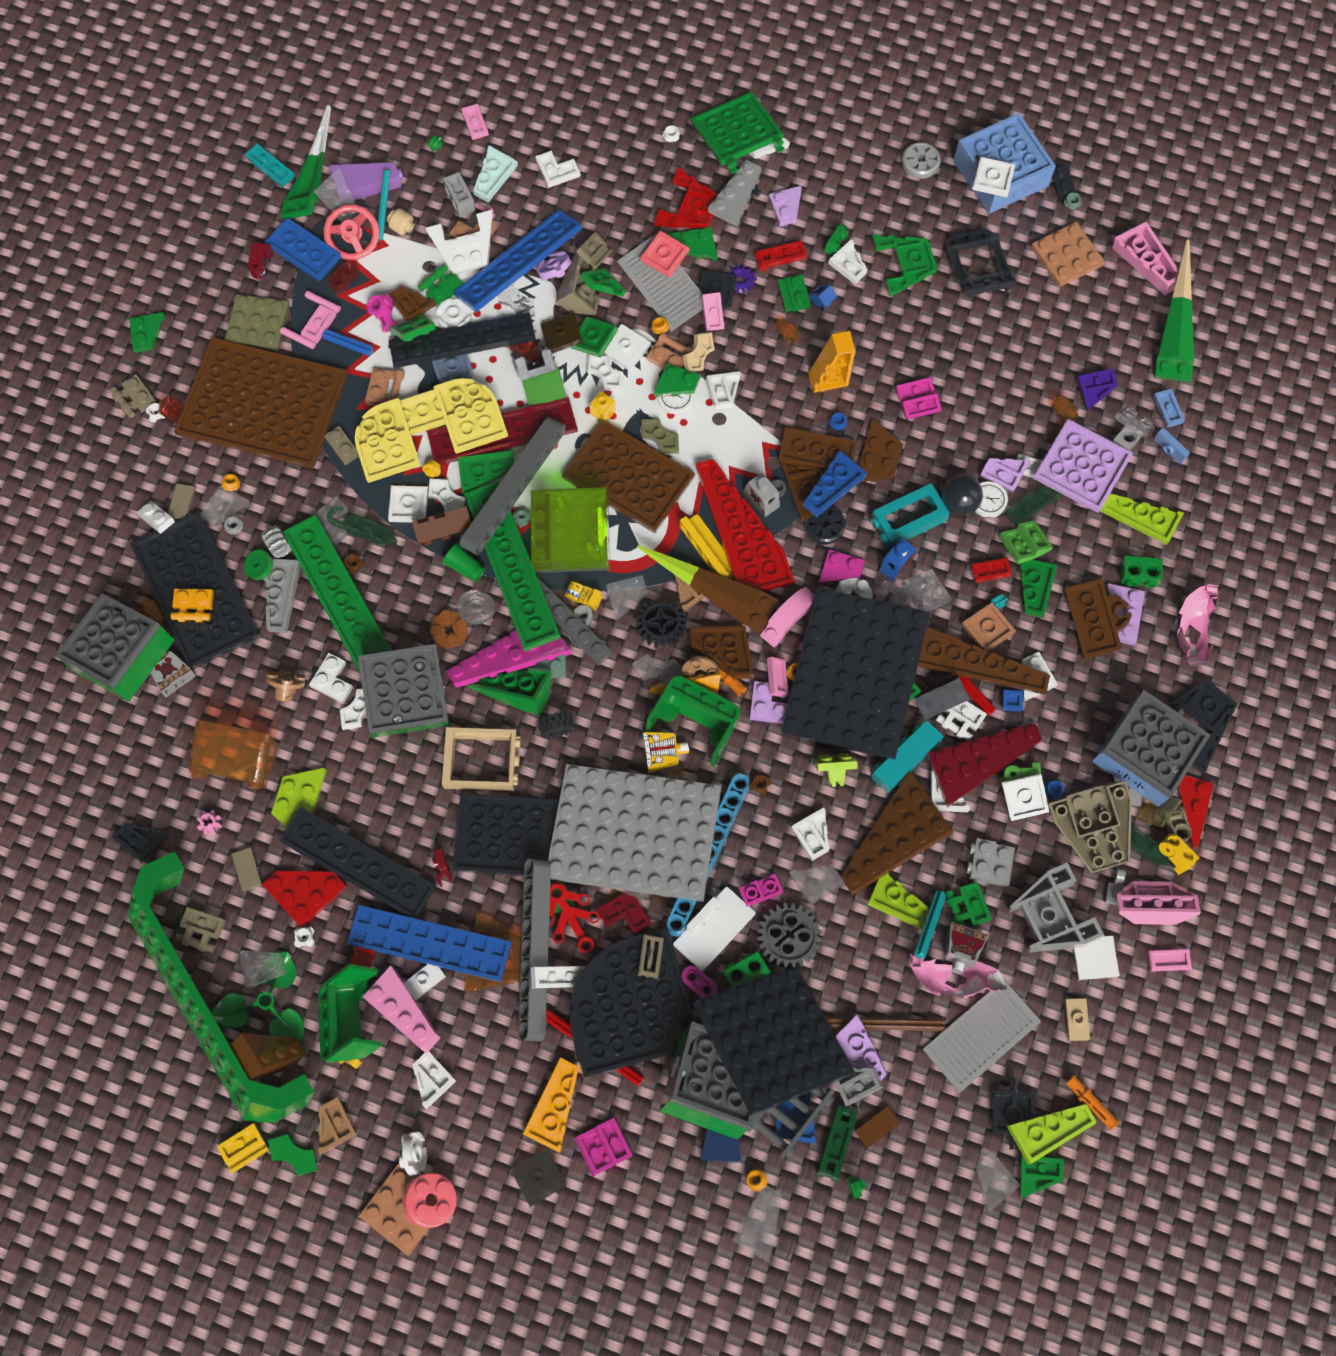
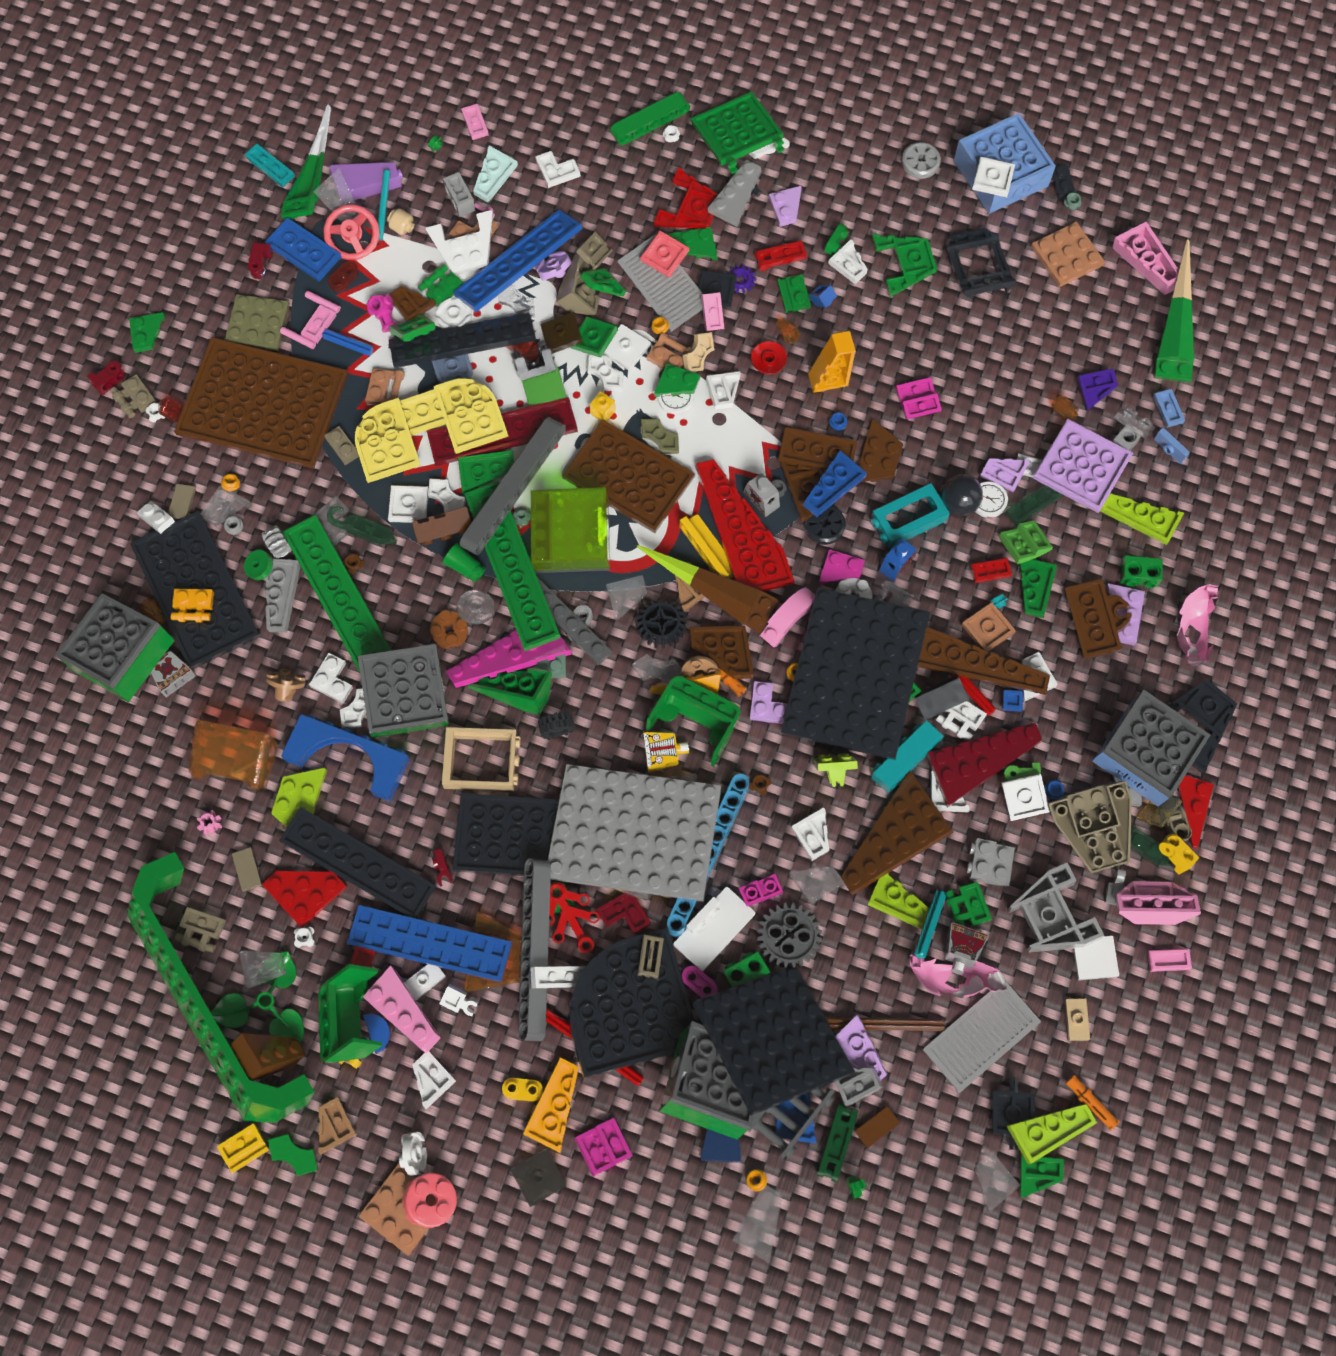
black wing [112,823,169,863] -> none
yellow plate [422,460,441,477] -> none
yellow leg [564,581,603,611] -> none
bright pink tile [767,657,789,698] -> none
clear plate [901,569,952,611] -> none
none -> dark red leg [87,361,125,396]
none -> blue arch [281,714,410,802]
none -> blue tile [363,1014,391,1054]
none -> white plate [439,984,479,1016]
none -> yellow plate [502,1078,544,1102]
none -> green beam [610,92,690,146]
none -> red dish [751,341,787,374]

